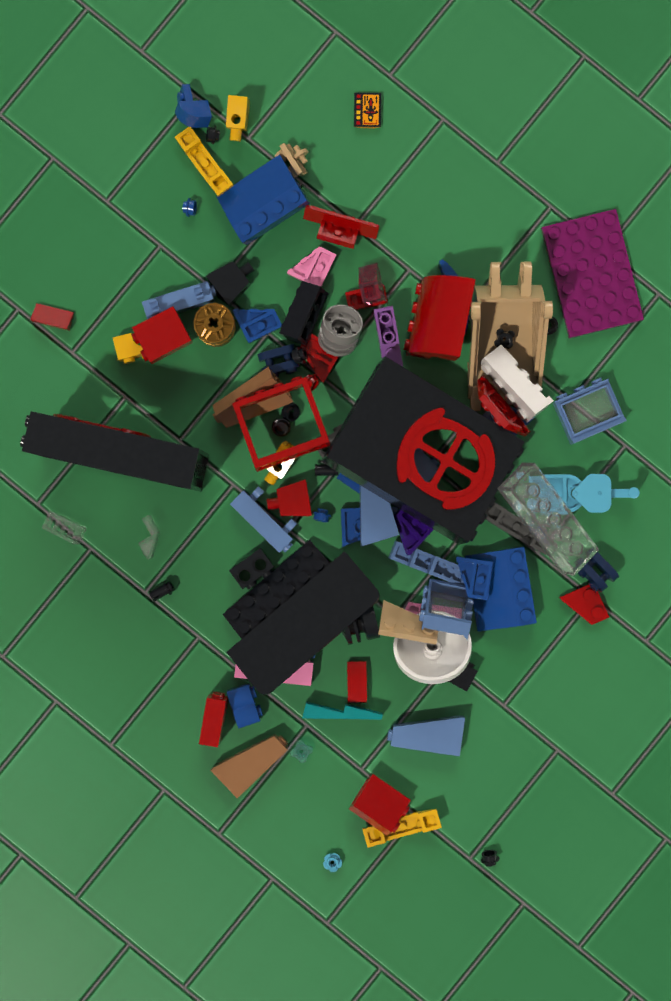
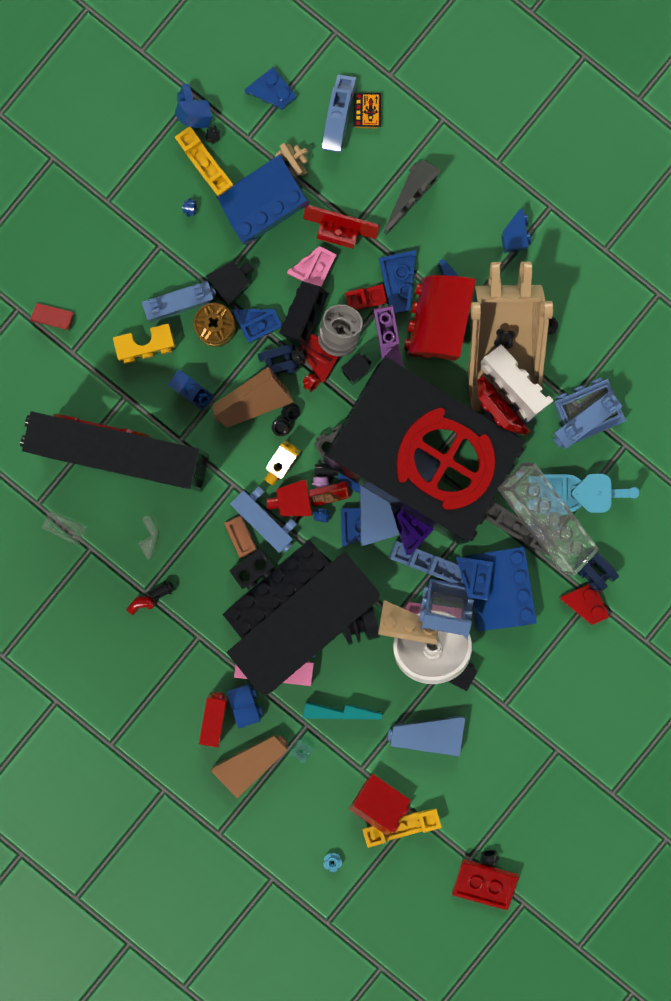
red brick [131,306,193,364] -> none
yellow torso [226,95,250,142] -> none
red window [232,376,330,472] -> none
red slope [347,661,367,703] -> none
clear pink slope [359,263,386,305] -> none
magenta plate [541,209,644,339] -> none
none -> red arm [126,596,155,615]
none -> blue slope [167,369,214,411]
none -> nougat tile [224,516,257,558]
none -> blue wing [244,67,297,110]
none -> red tile [309,482,350,507]
none -> lavender plate [311,476,330,489]
none -> medium blue slope [322,75,357,153]
none -> black brick [341,353,372,386]
none -> blue wing [379,250,416,314]
none -> dark grey wedge [384,160,440,235]
none -> red tile [452,859,519,911]
none -> blue slope [501,209,531,253]
none -> medium blue brick [552,391,622,449]

